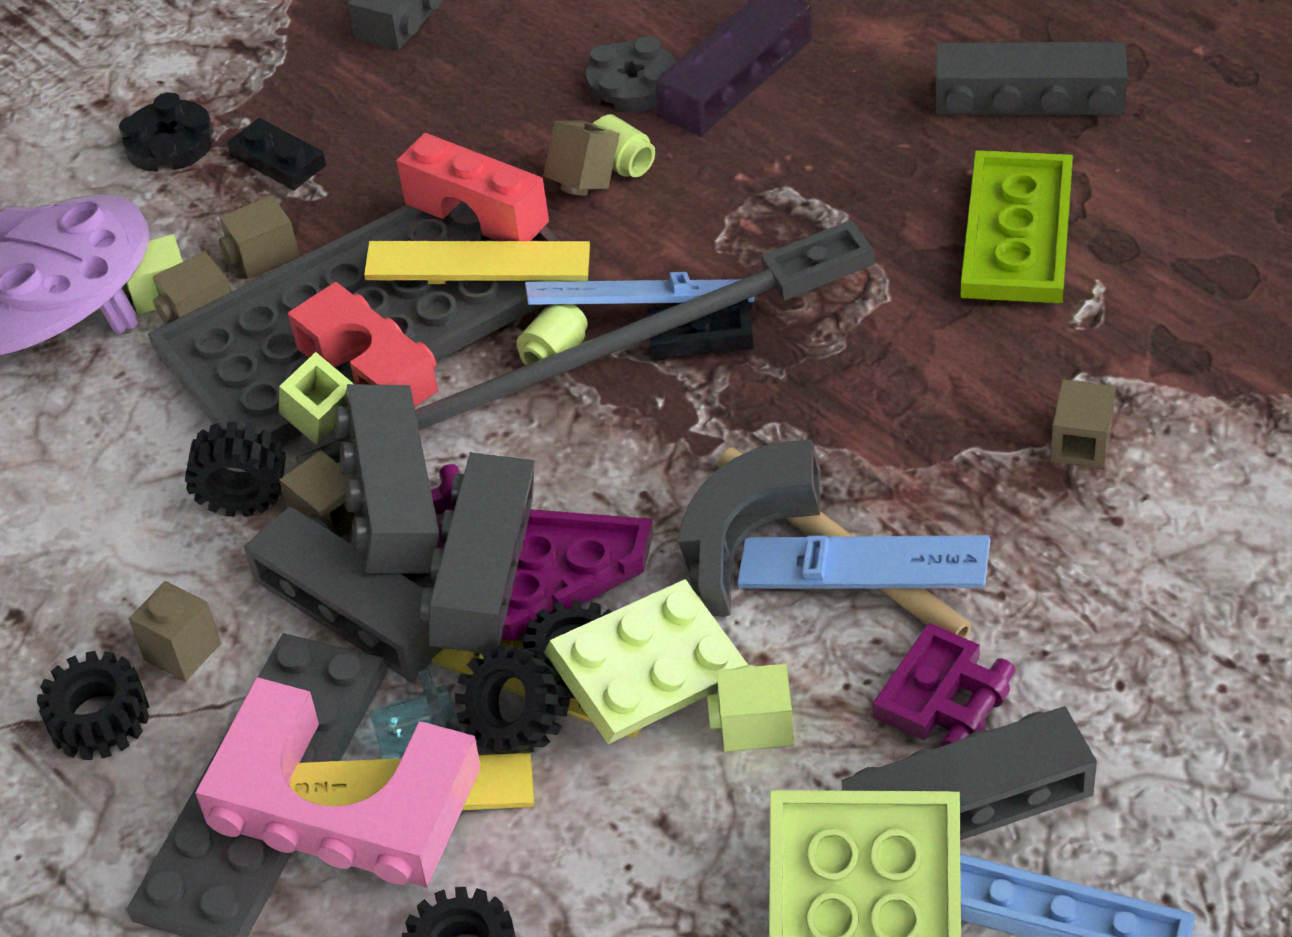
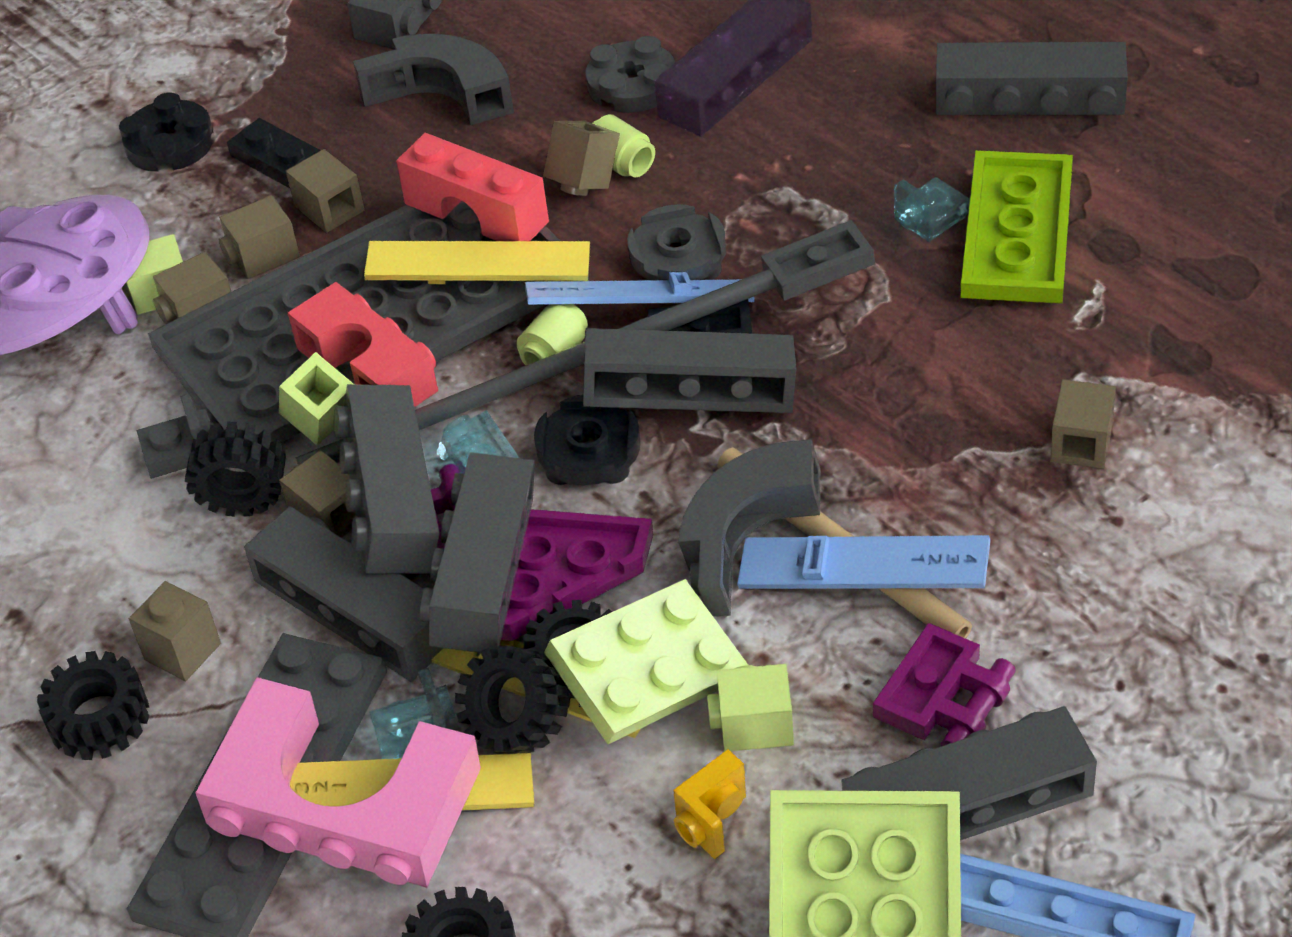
none -> dark grey bracket [136,393,211,479]
none -> dark tan brick [286,149,365,233]
none -> dark grey arch [353,34,514,125]
none -> clear light blue bracket [437,410,519,474]
none -> black plate [534,394,641,485]
none -> dark grey brick [583,328,796,413]
none -> dark grey plate [627,204,726,280]
none -> yellow bracket [673,749,746,859]
none -> clear light blue bracket [894,177,970,242]

